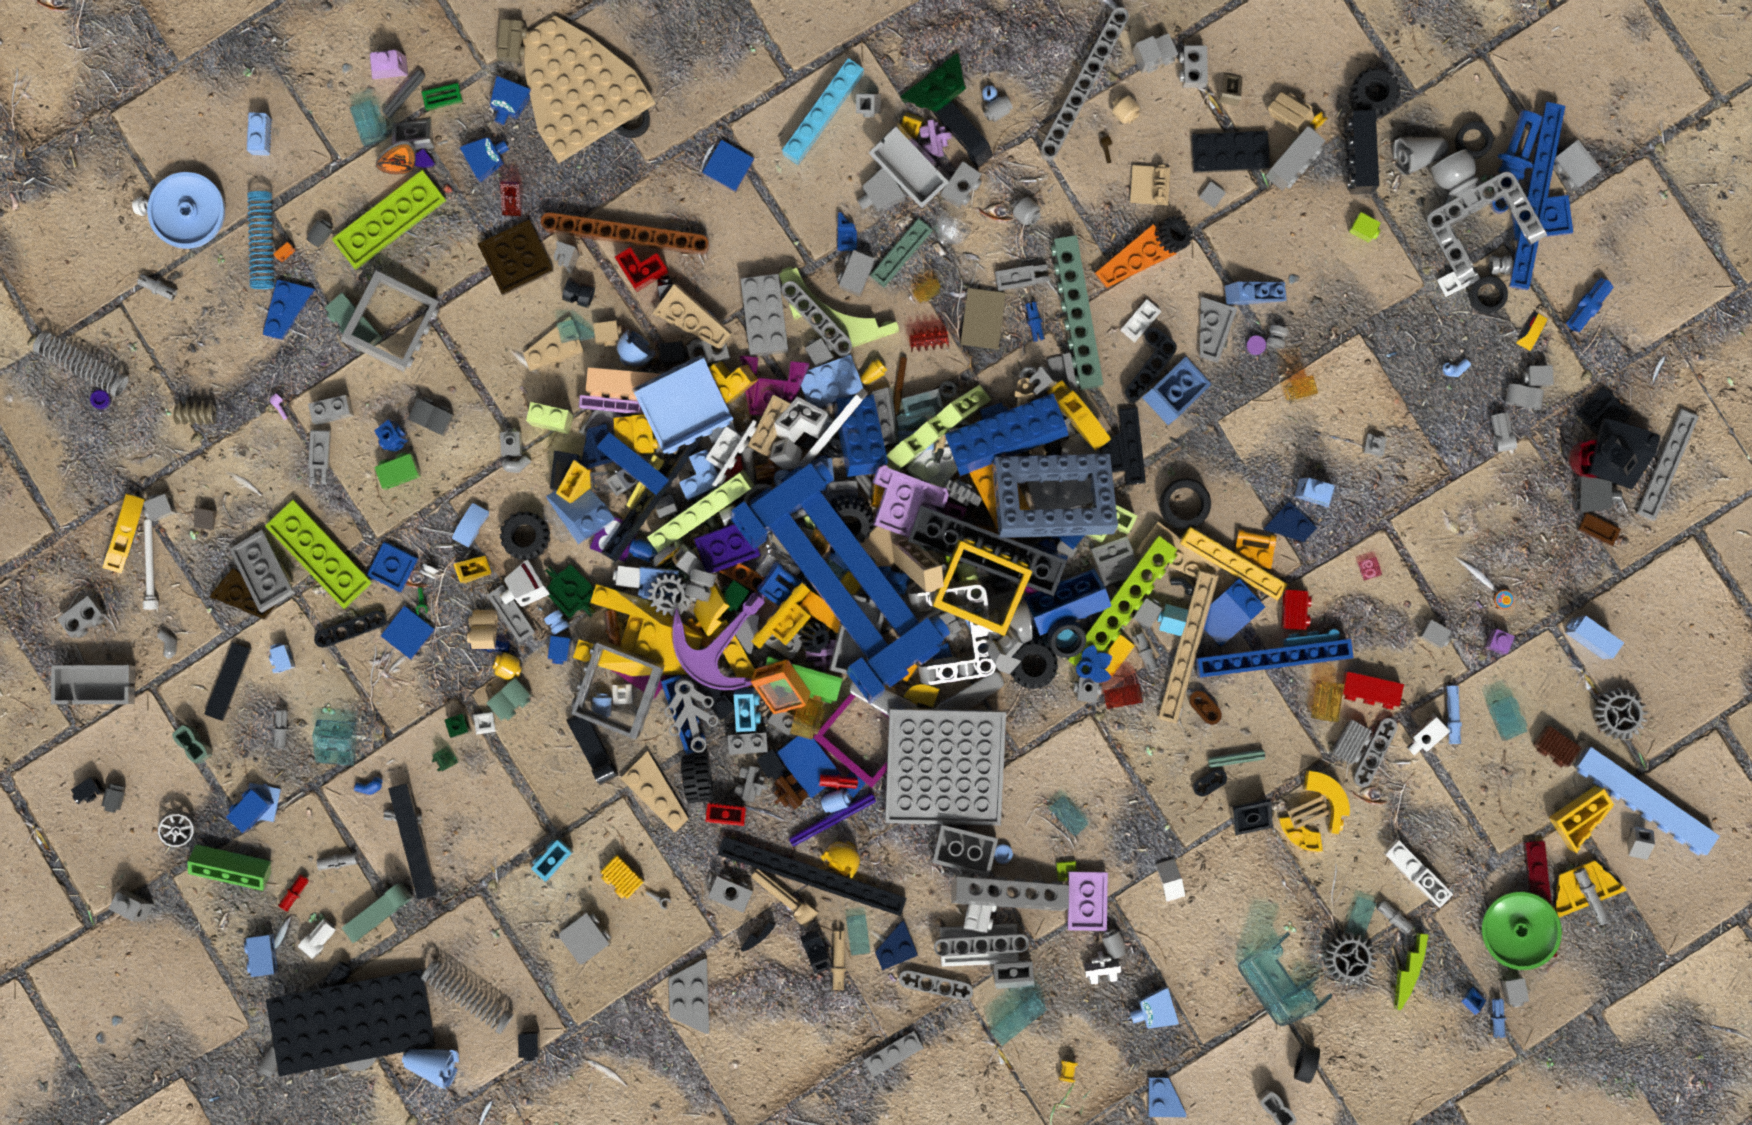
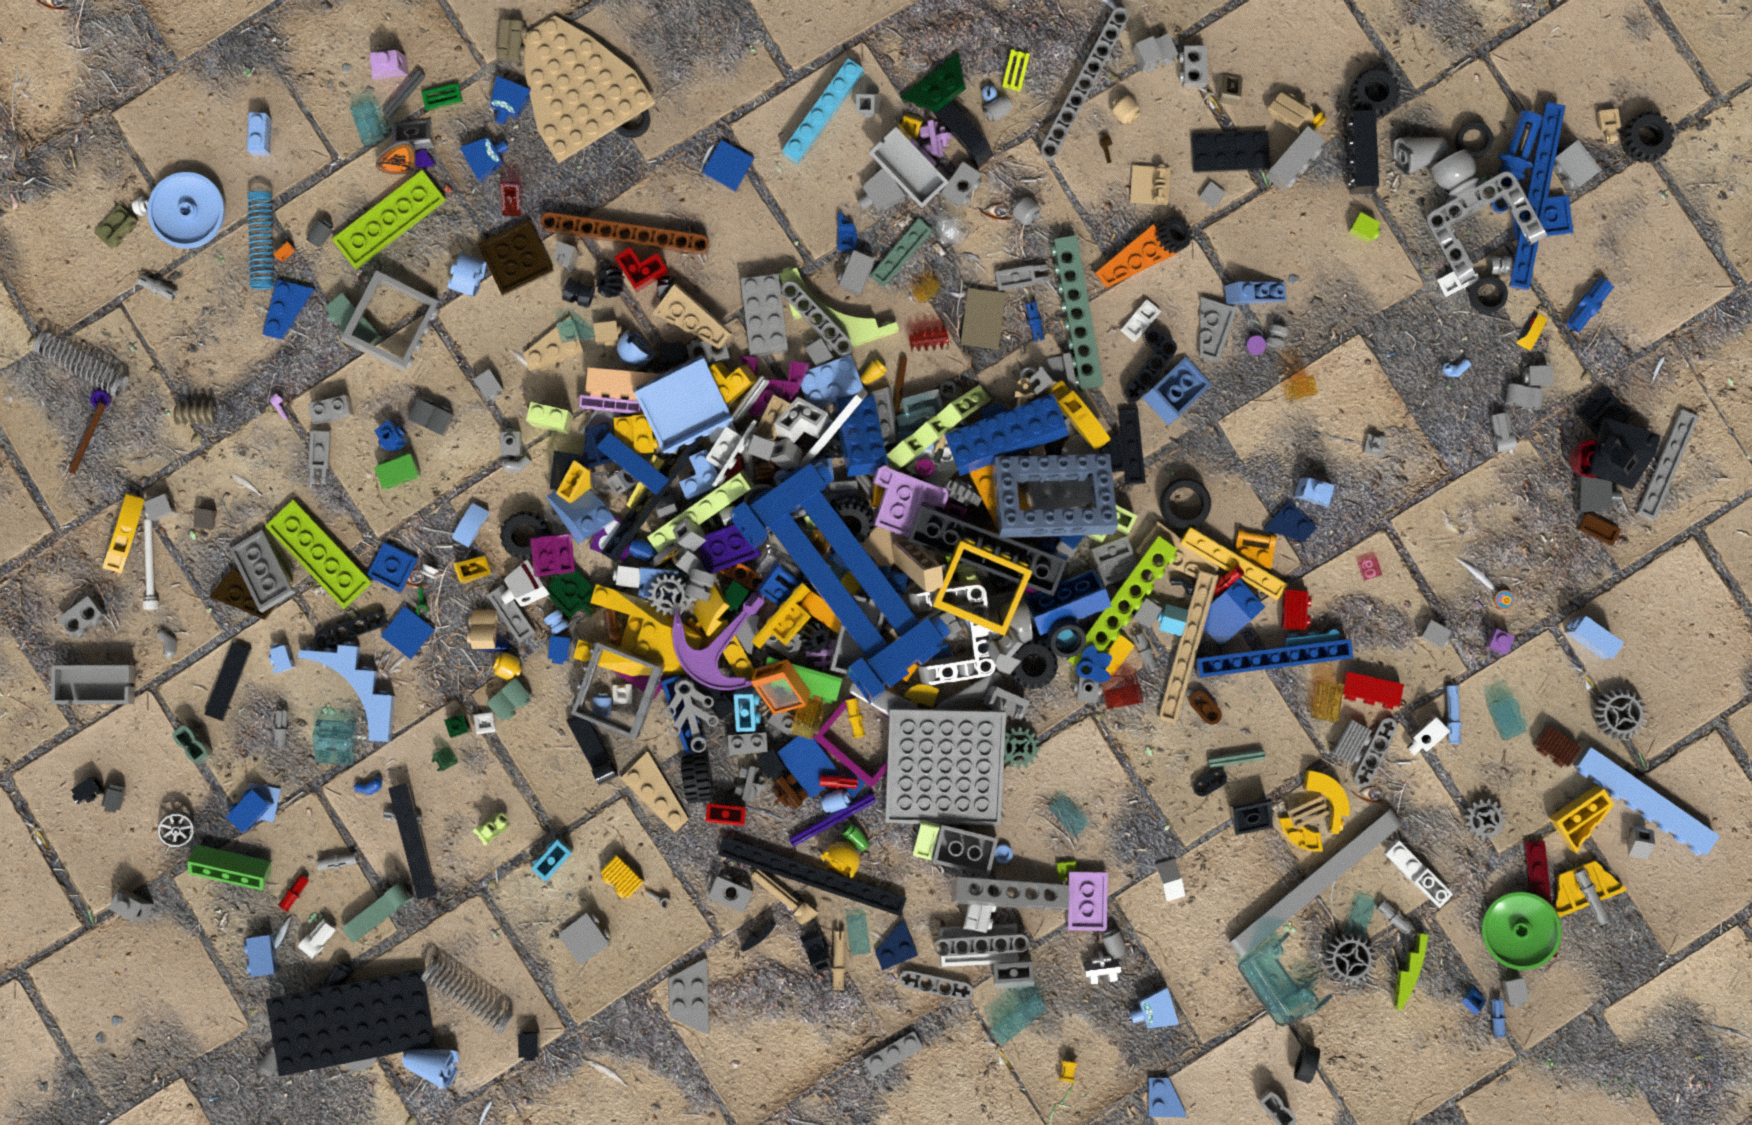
none -> reddish brown bar [68,402,106,474]
none -> olive bracket [94,205,138,249]
none -> light blue arch [298,642,395,742]
none -> light blue brick [448,252,486,297]
none -> light grey brick [473,369,504,401]
none -> yellowish green hips [473,812,509,845]
none -> magenta slope [530,533,575,577]
none -> black gear [595,265,625,298]
none -> light grey brick [673,518,706,552]
none -> light grey axle [731,375,769,424]
none -> light grey brick [744,433,775,461]
none -> bright green cone [841,823,870,851]
none -> yellow pin [845,698,866,738]
none -> yellowish green tile [913,820,940,860]
none -> magenta tile [915,458,934,478]
none -> light grey hinge [982,685,1030,719]
none -> neon yellow tile [1002,49,1030,92]
none -> sand green gear [1004,727,1040,769]
none -> red pin [1214,565,1244,597]
none -> light grey beam [1229,808,1403,957]
none -> light grey gear [1463,799,1507,841]
none -> tan plate [1597,108,1621,144]
none -> black tyre [1621,111,1675,163]

